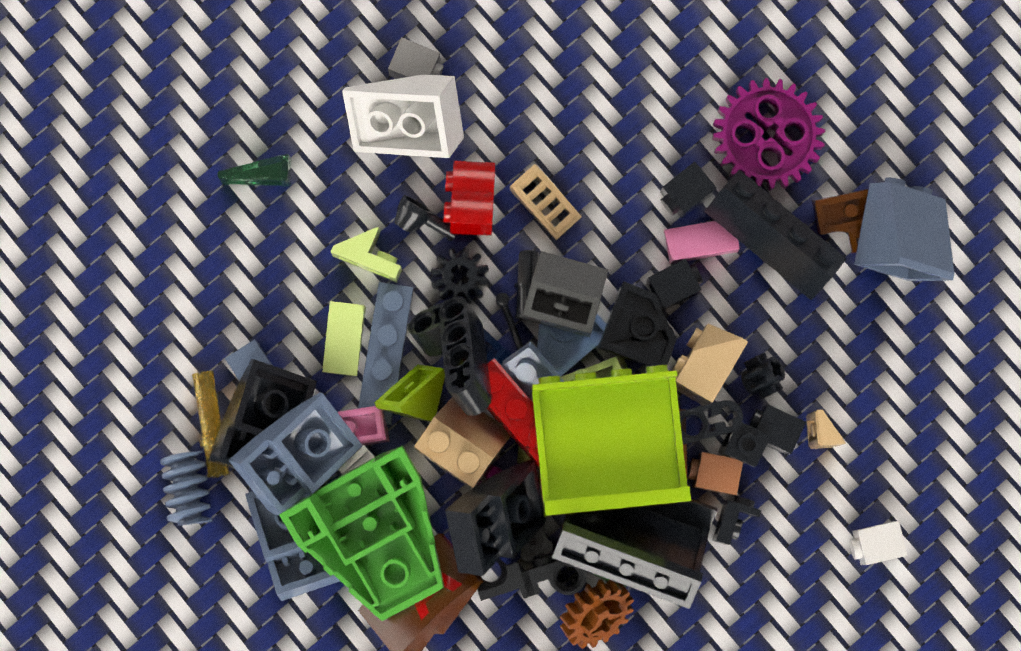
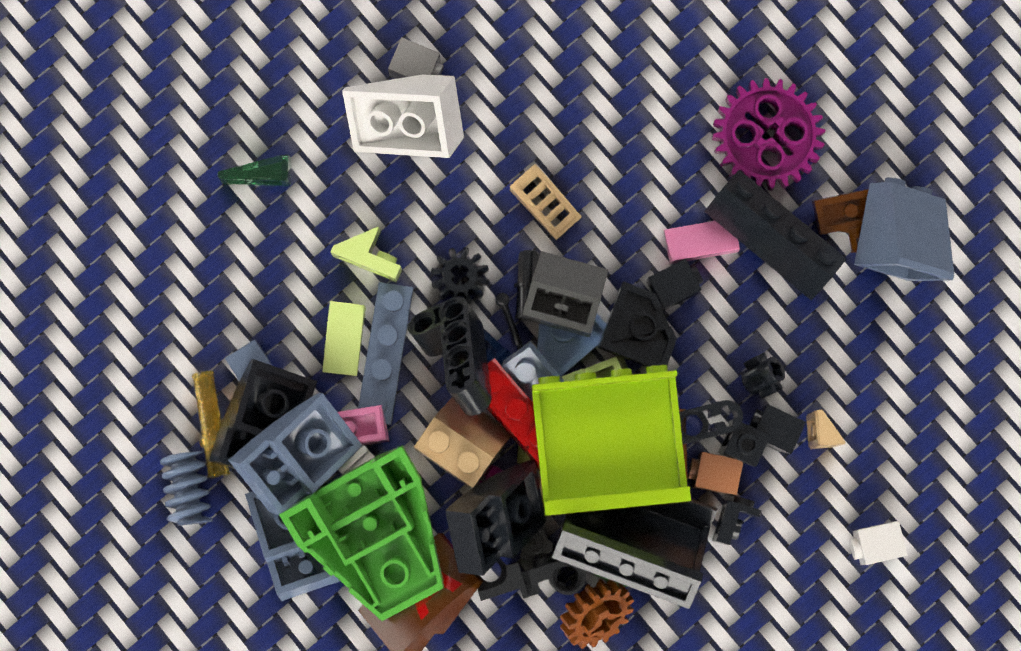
lime slope [374,364,445,422] -> none
black bar [394,195,456,242] -> none
red brick [443,161,495,236] -> none
black brick [660,161,717,219] -> none
tan slope [671,324,748,406] -> none

